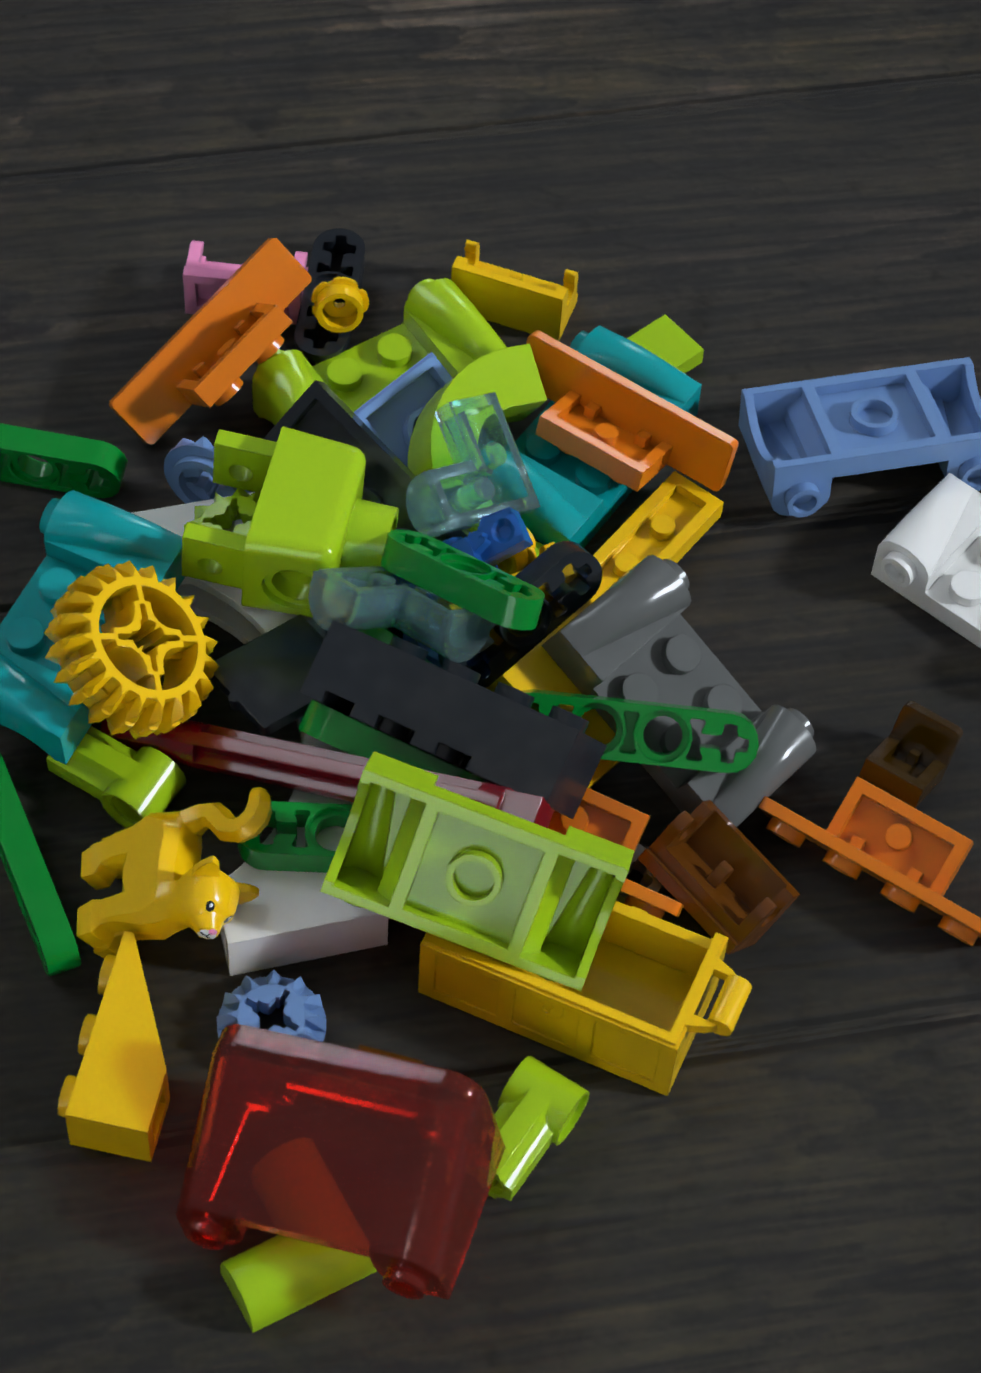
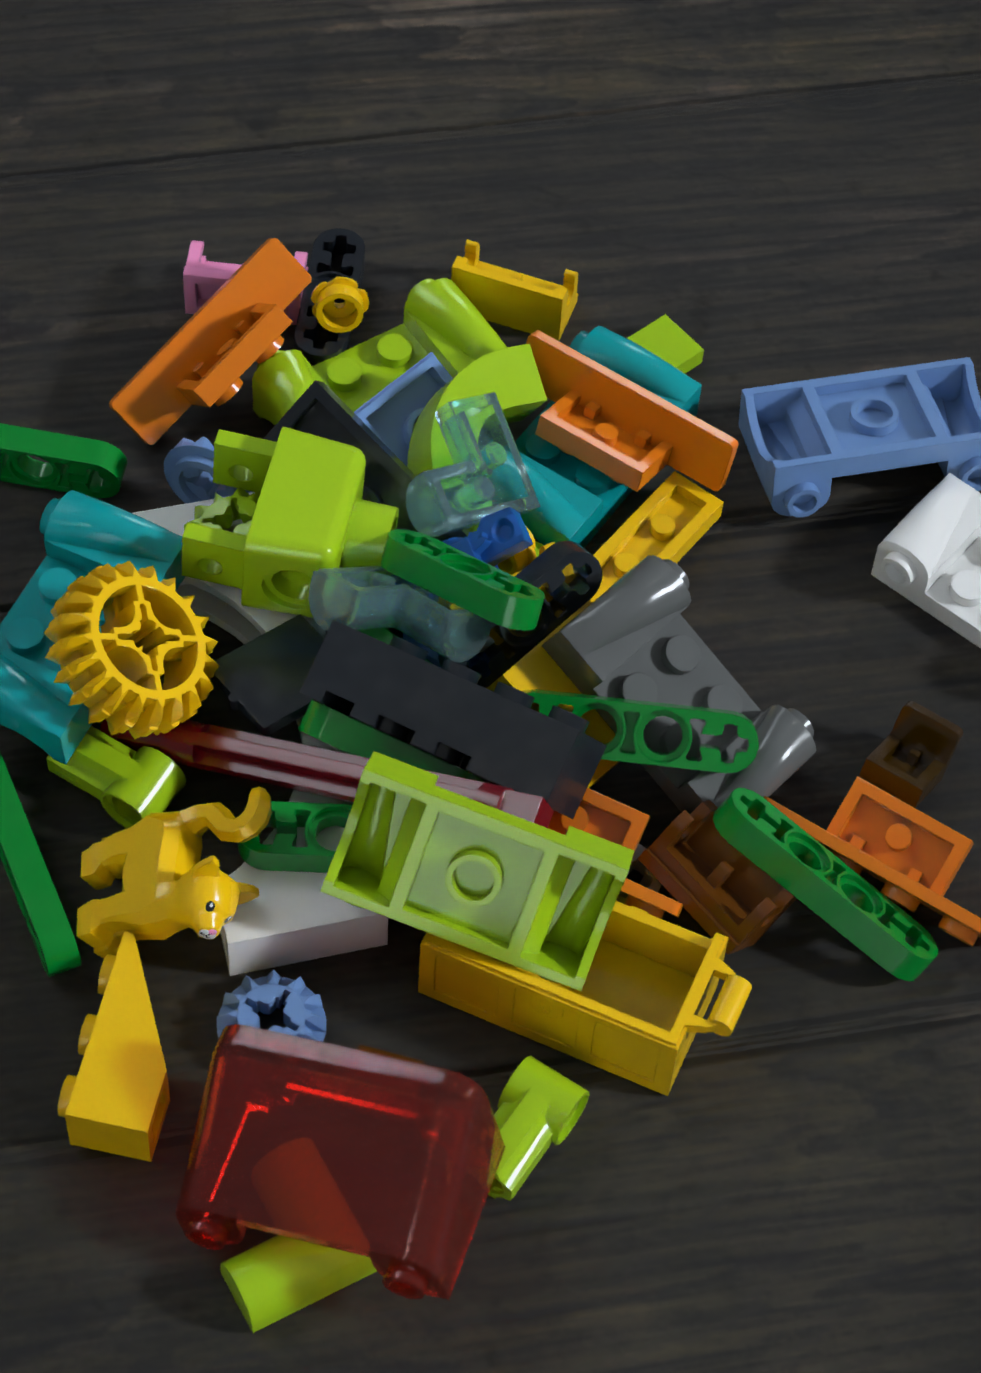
none -> green beam [713,788,938,981]

